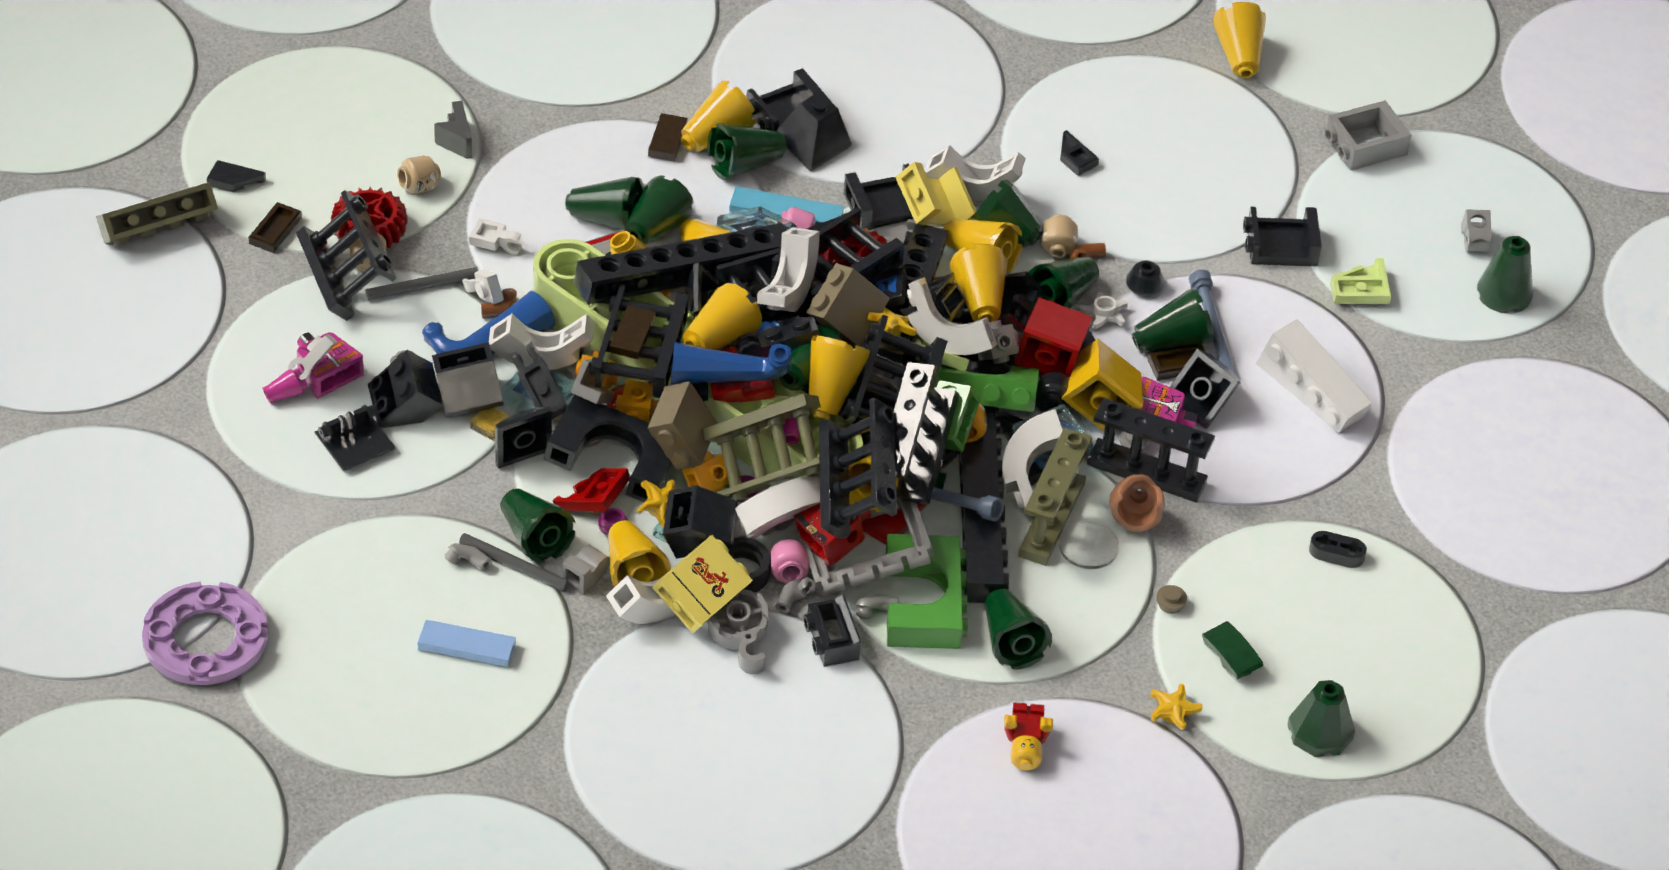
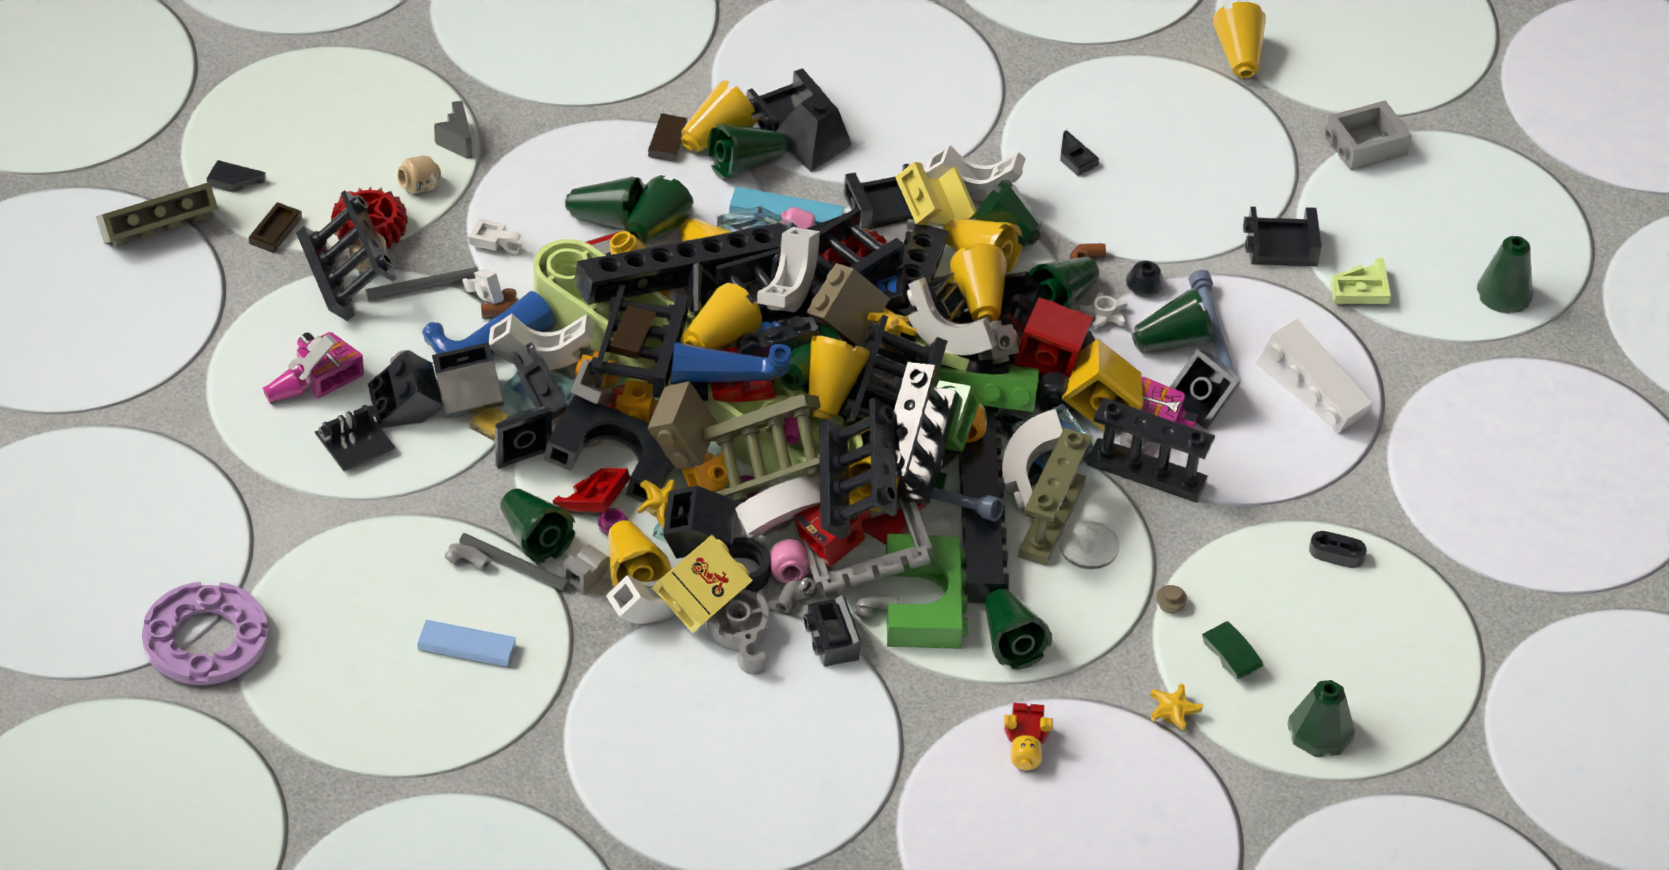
tan head [1041,214,1078,258] -> none
nougat piece [1109,474,1165,533] -> none
dark brown tile [1147,344,1206,381] -> none
light grey leg [1461,209,1492,252] -> none

